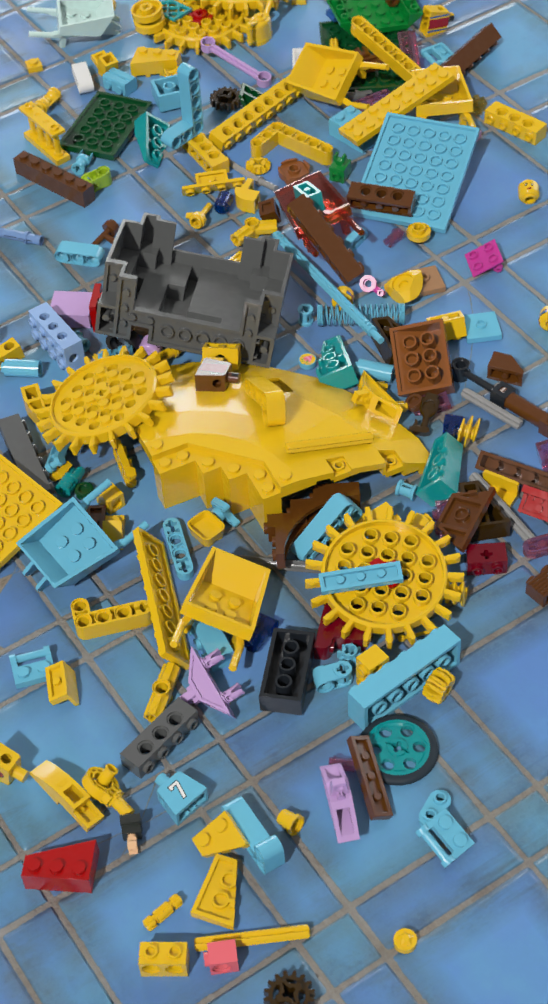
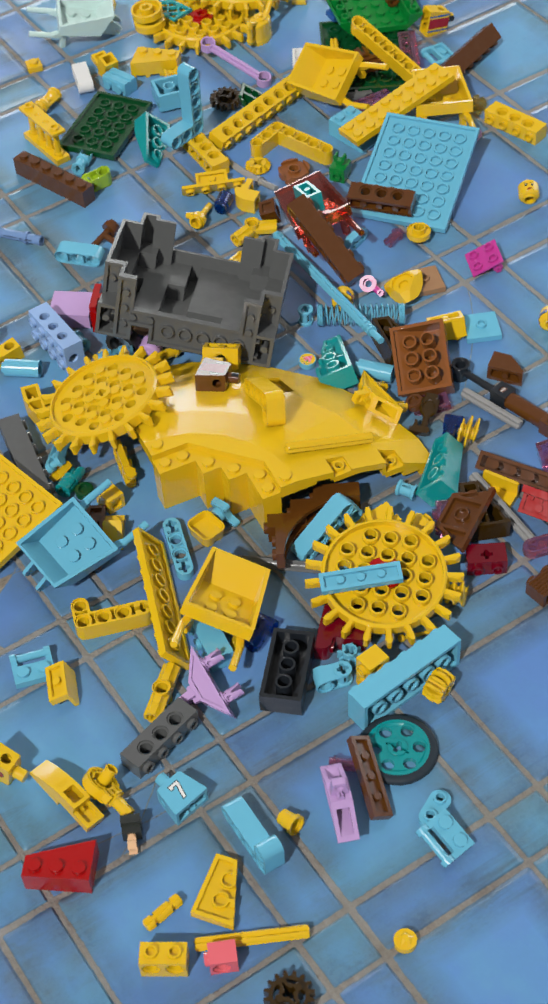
yellow wing [192,811,250,858] -> none

